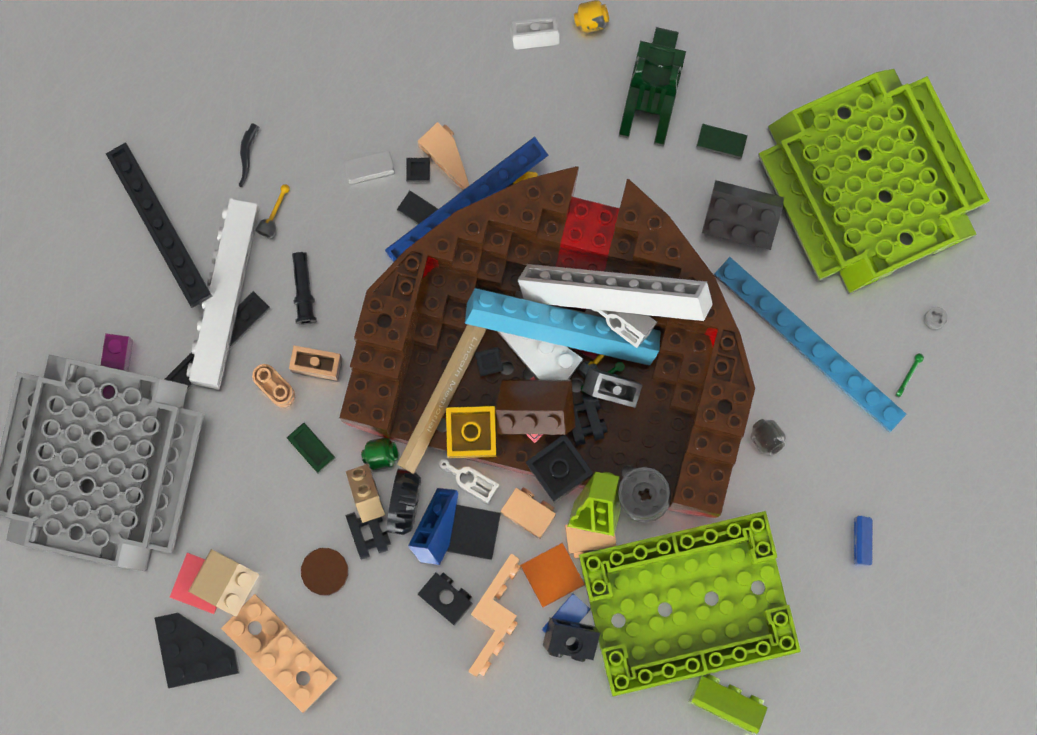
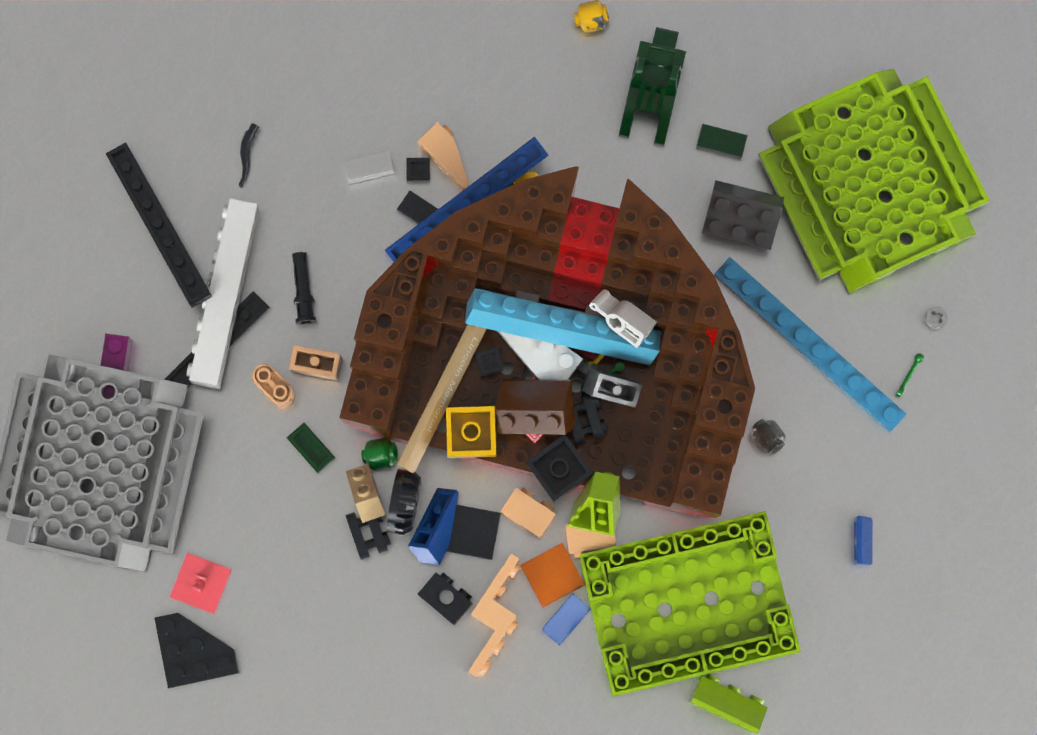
tan slope [188,549,259,617] -> none
light nougat bracket [221,594,337,713] -> none
hinge [255,184,290,239] -> none
reddish brown tile [301,548,348,595] -> none
white piece [439,459,499,504] -> none
white slope [511,17,560,50] -> none
white brick [518,264,713,321] -> none
black brick [543,617,600,662] -> none
flat silver wheel [618,467,671,523] -> none

